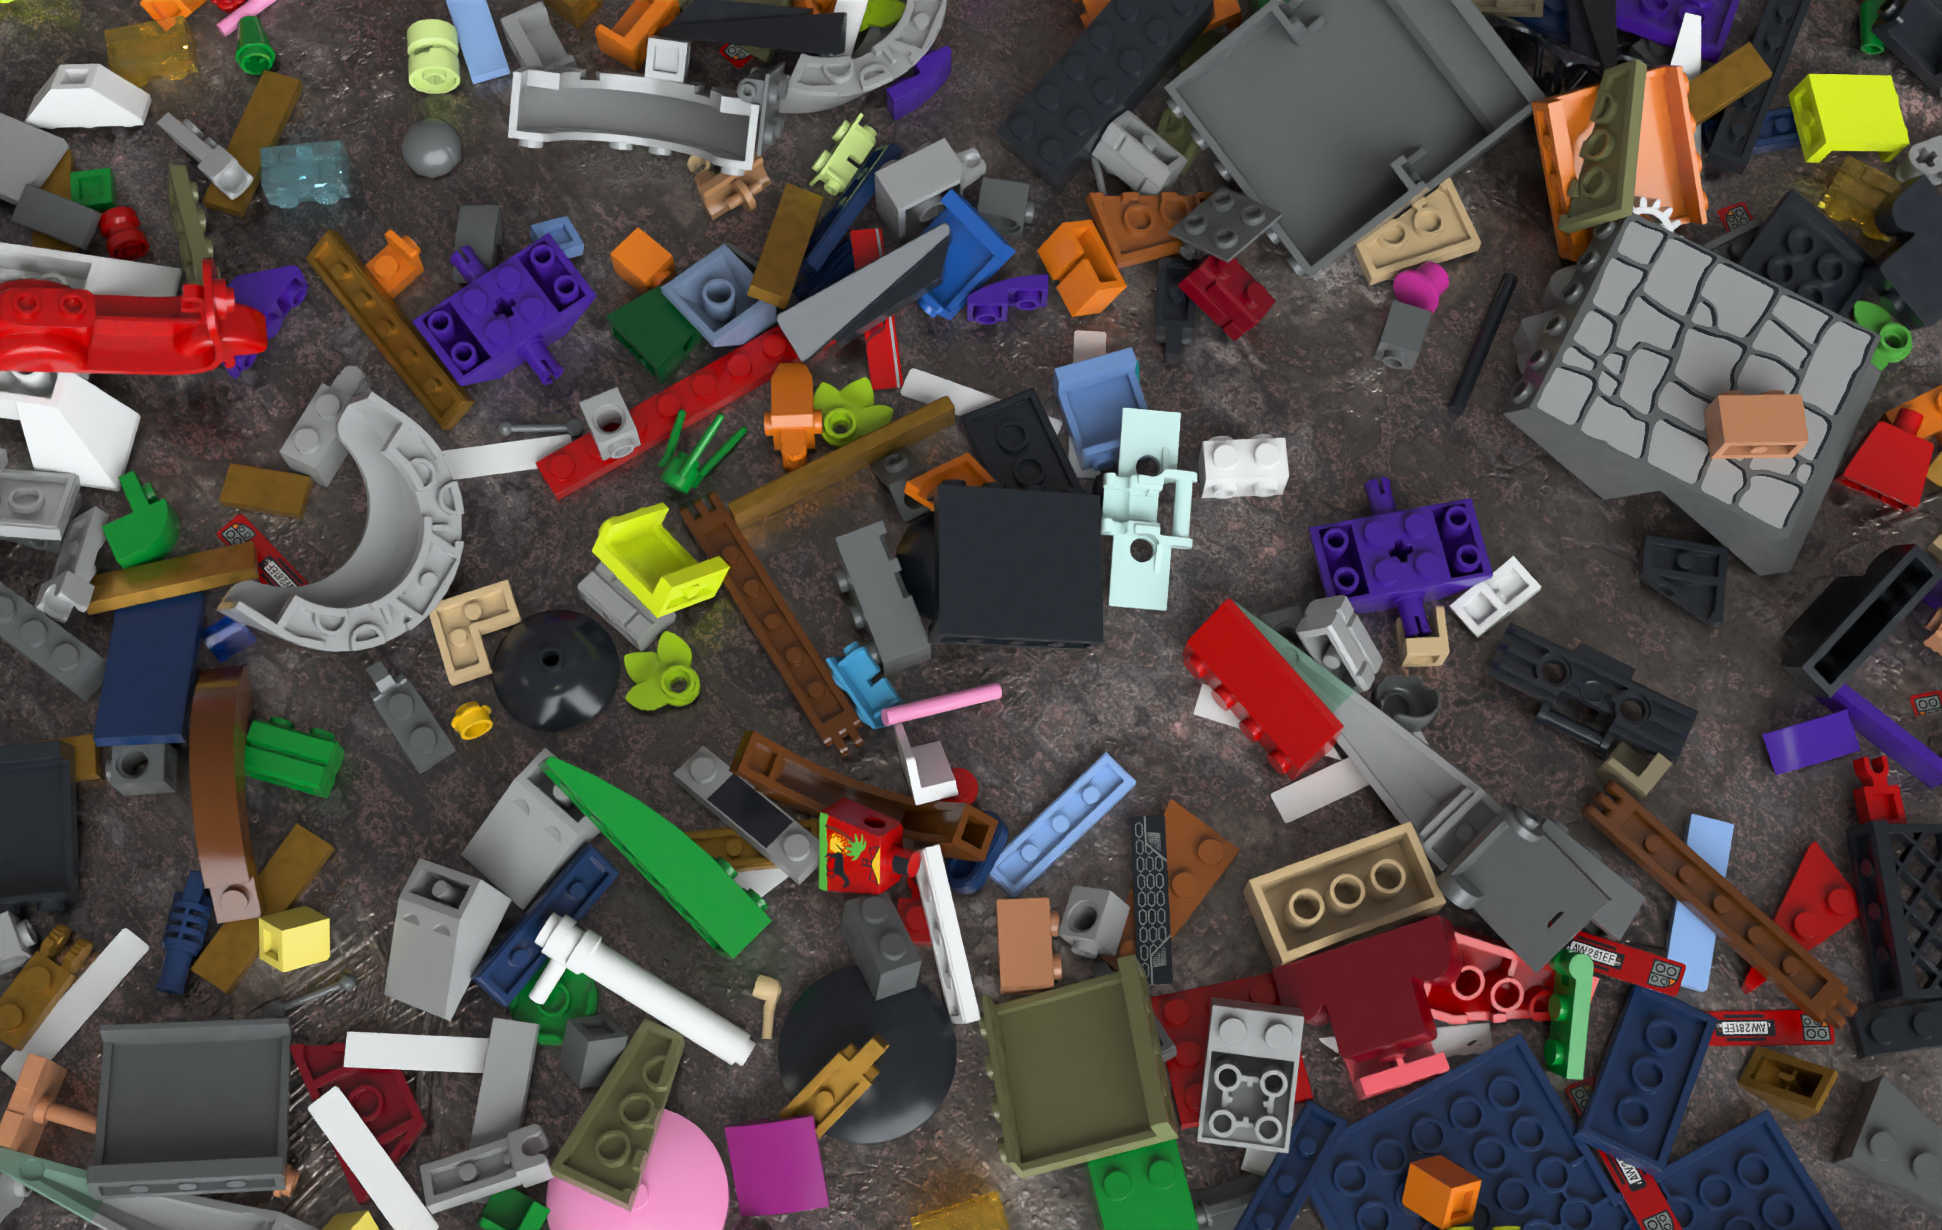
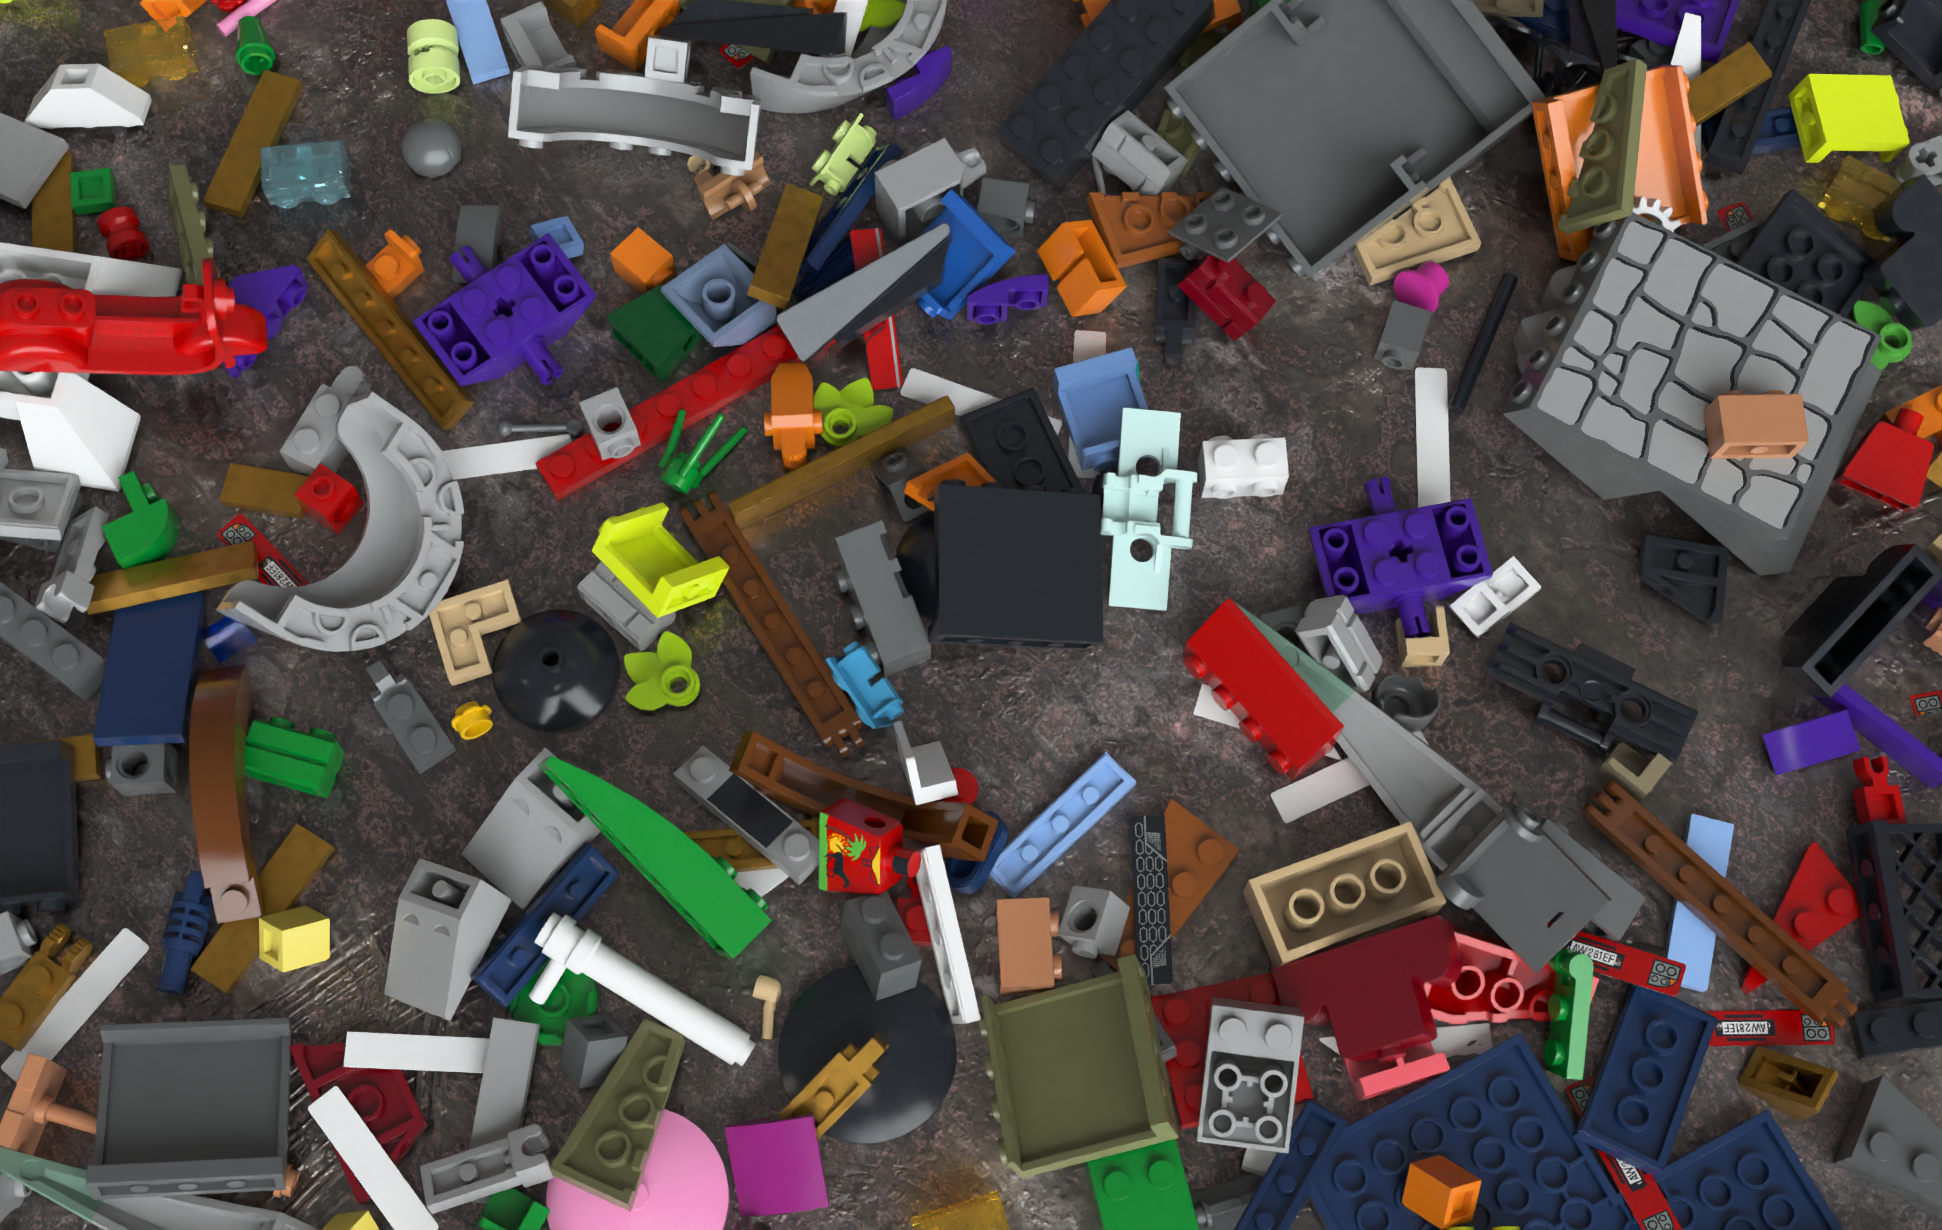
dark grey slope [10,184,102,251] -> none
light grey plate [157,112,254,200] -> none
dark grey hinge [265,974,356,1017] -> none
dark grey hinge [737,62,789,156] -> none
bright pink bar [881,682,1002,726] -> none
none -> red brick [294,463,364,535]
none -> white sticker [1415,367,1451,508]

